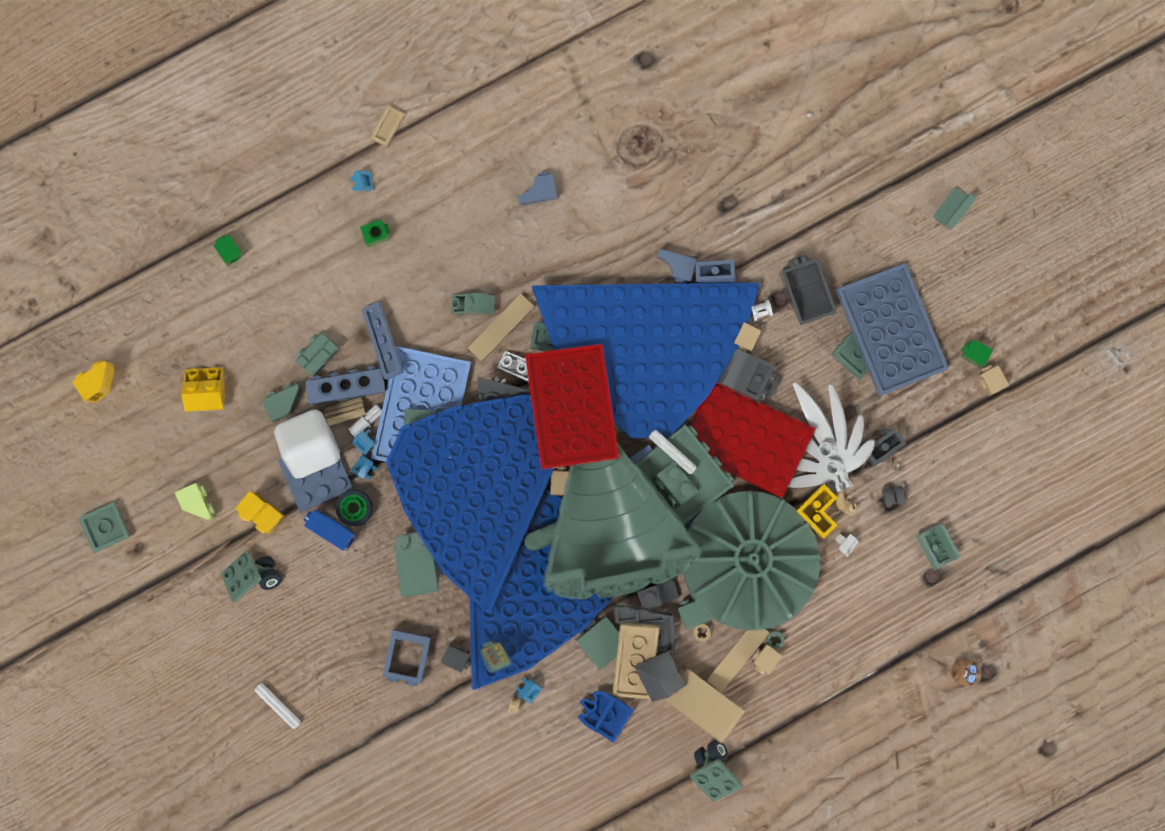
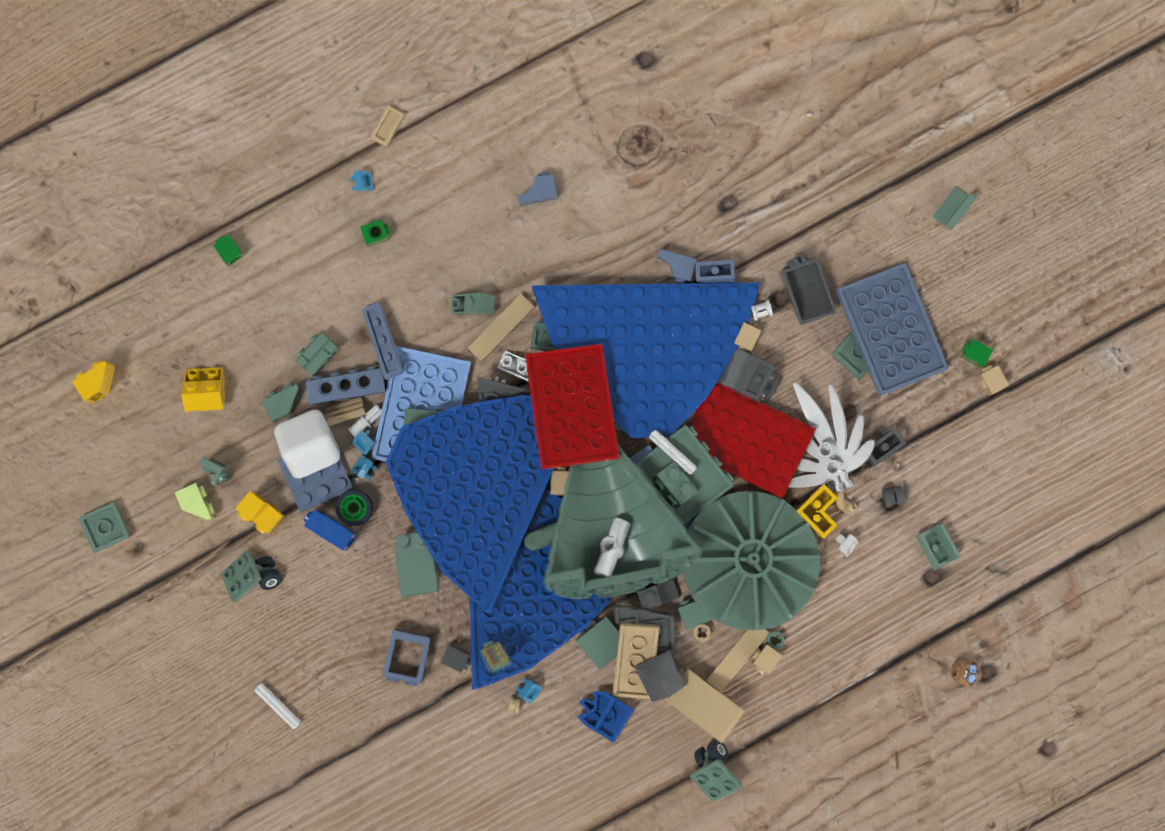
none -> sand green bracket [199,457,231,485]
none -> white piece [594,518,631,578]

